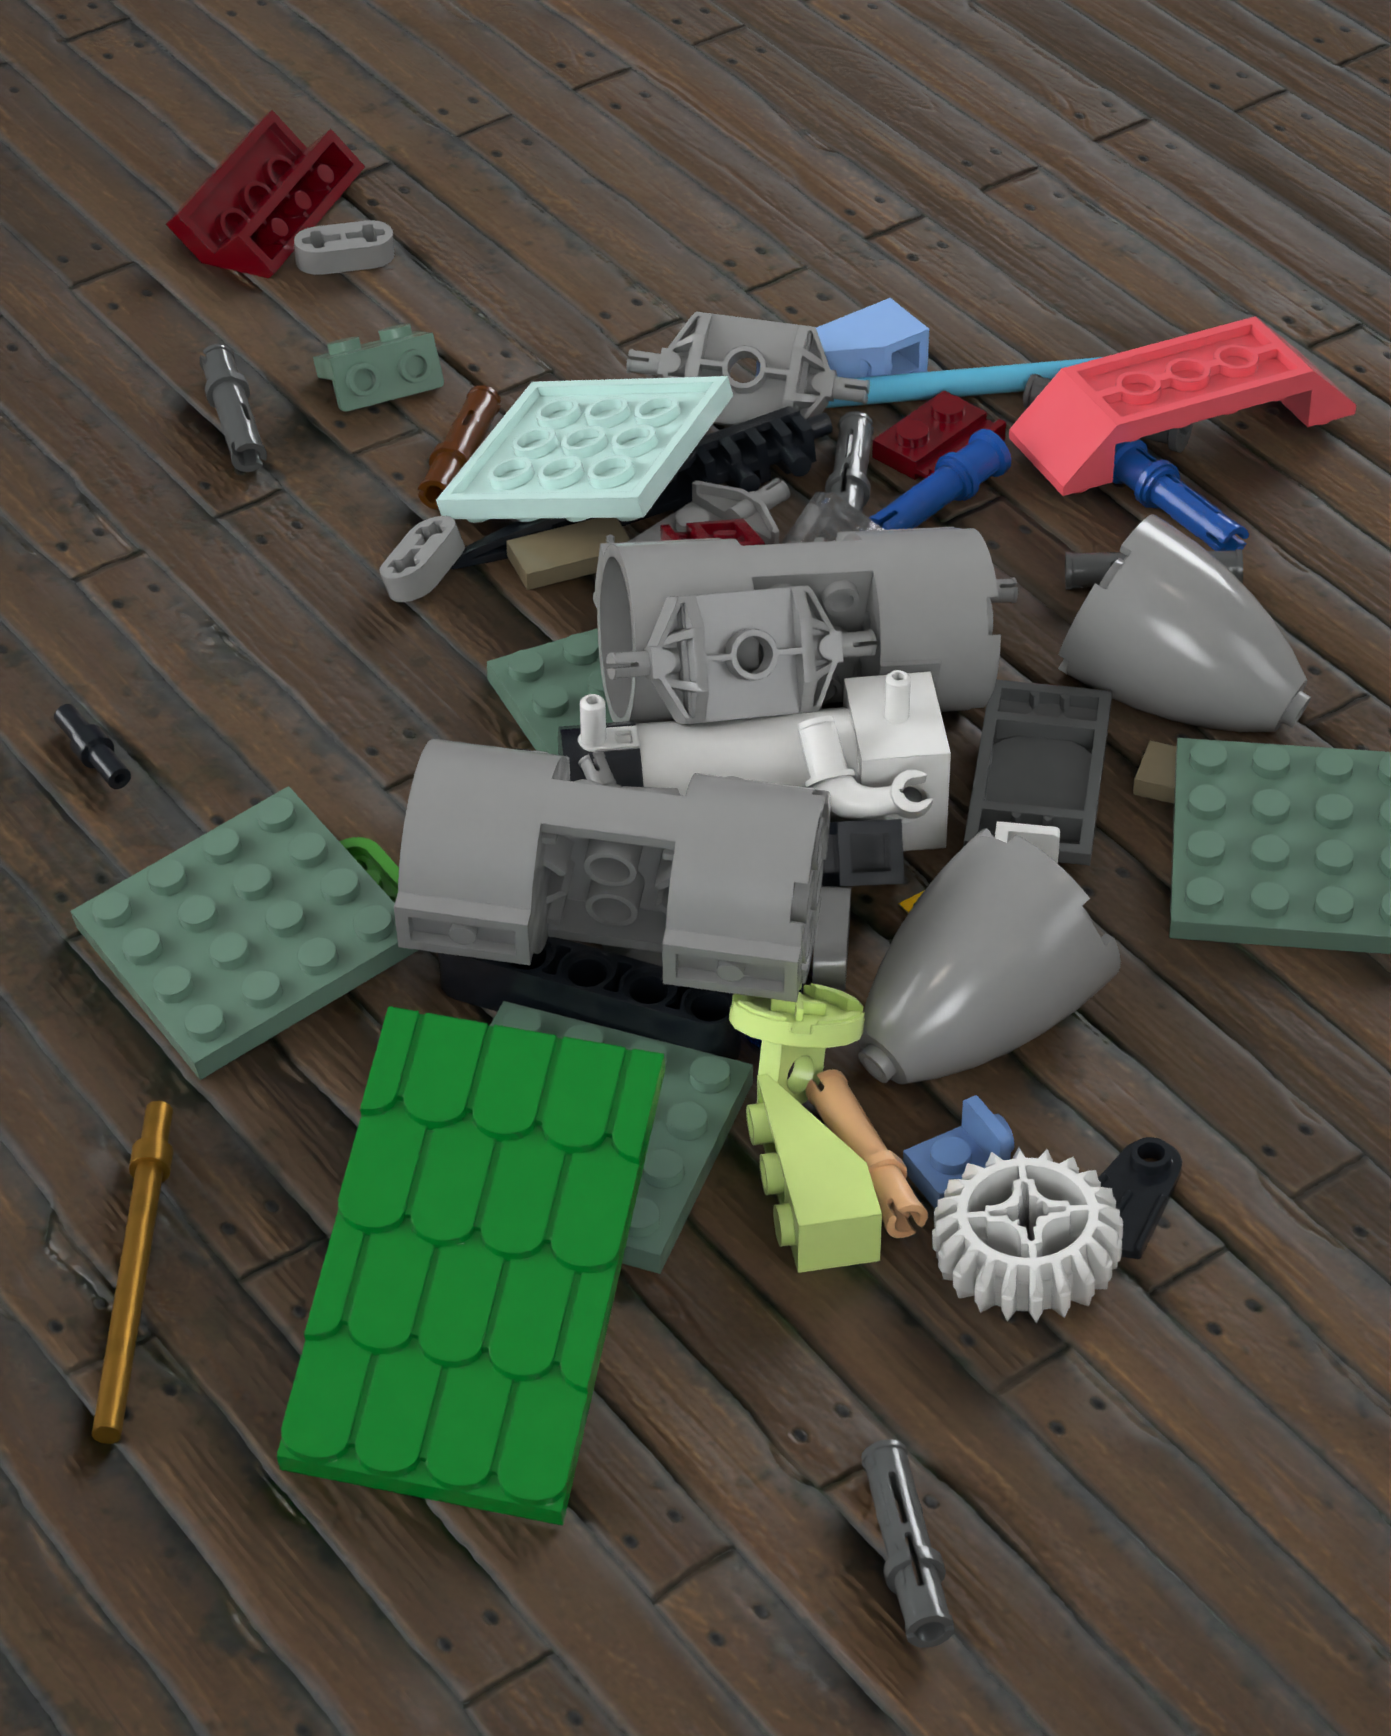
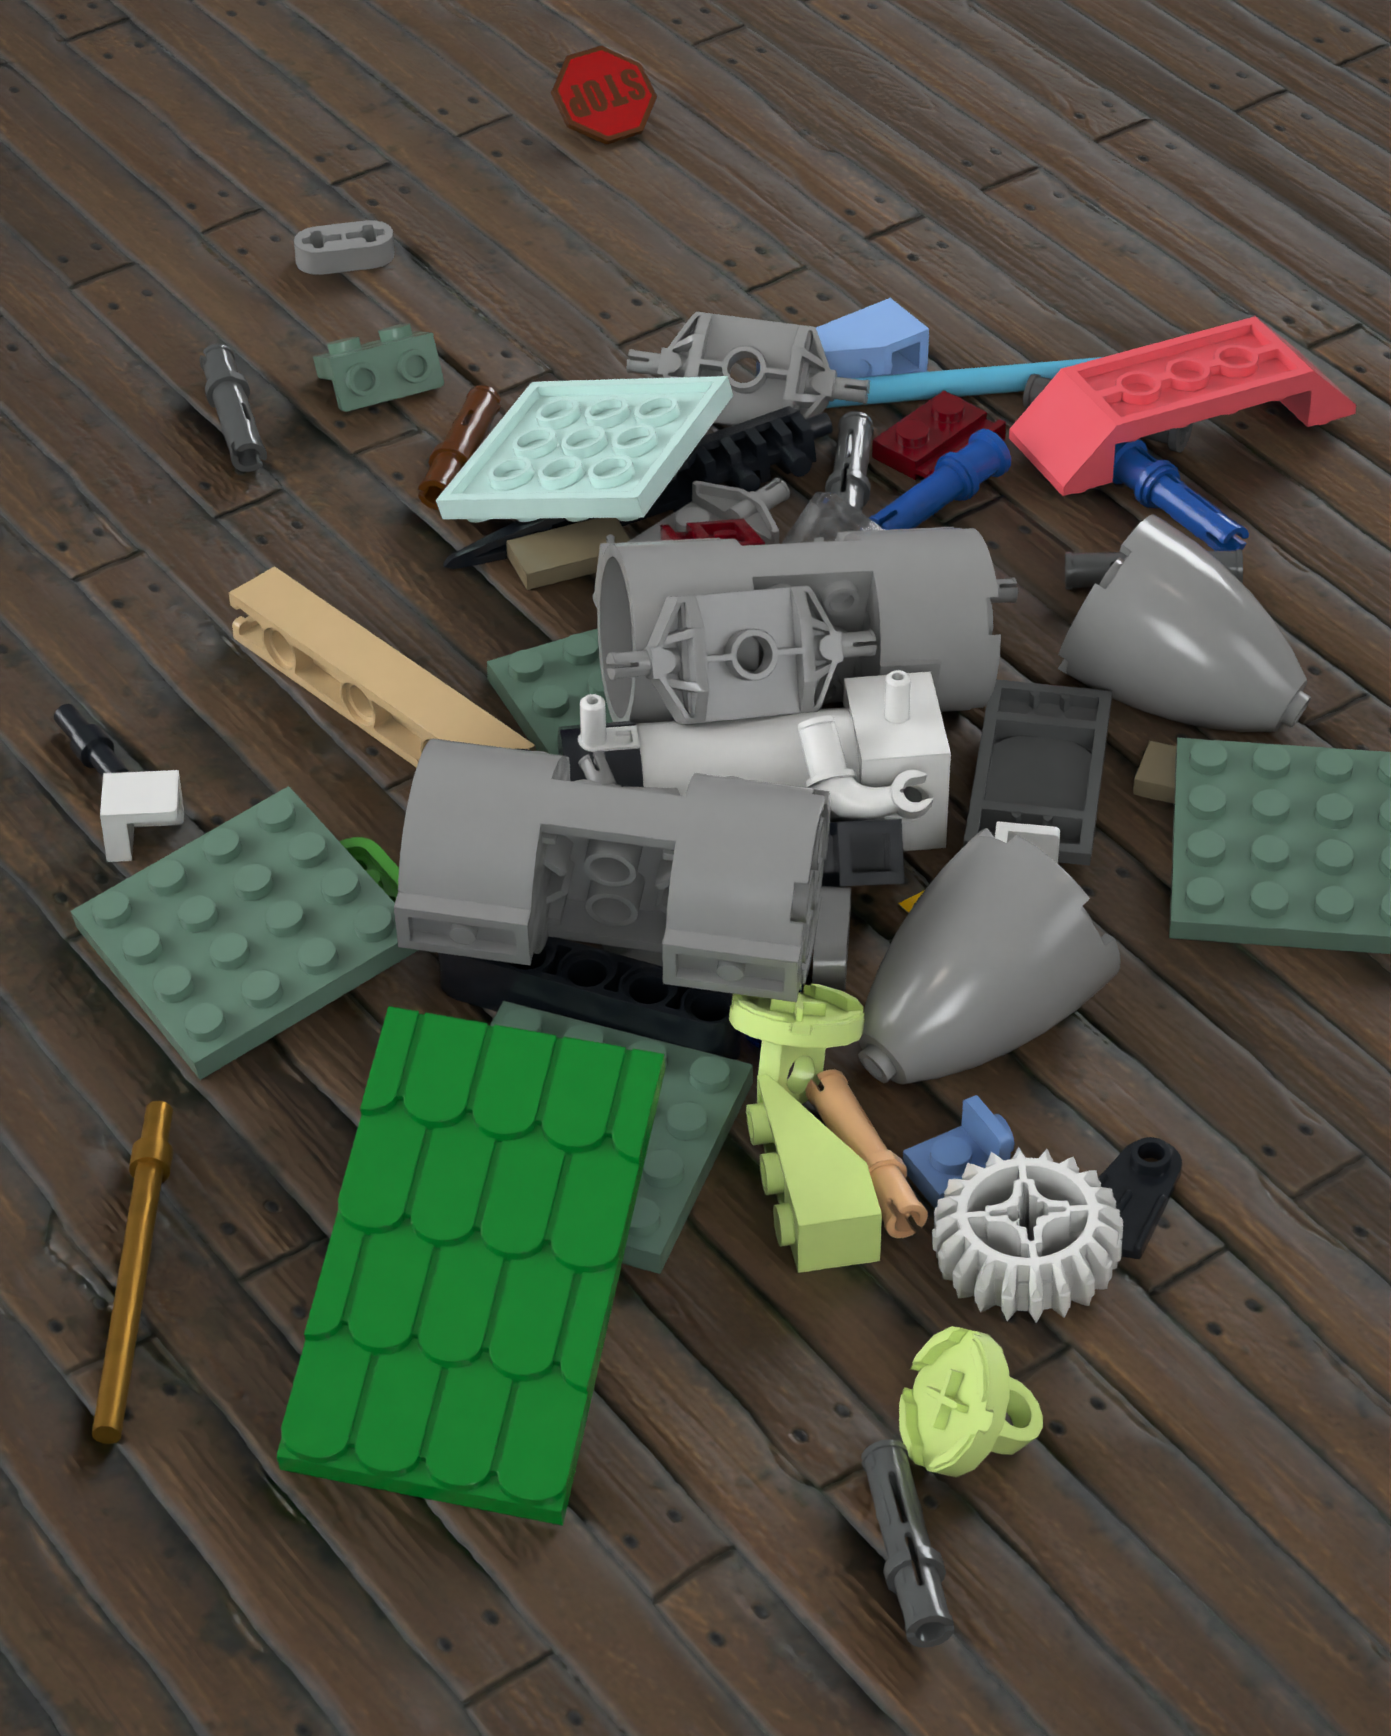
dark red slope [166,110,365,278] -> none
light grey beam [379,516,465,602] -> none
none -> white panel [100,770,184,862]
none -> tan piece [229,566,536,768]
none -> piece [551,45,657,145]
none -> yellowish green tile [899,1326,1043,1477]

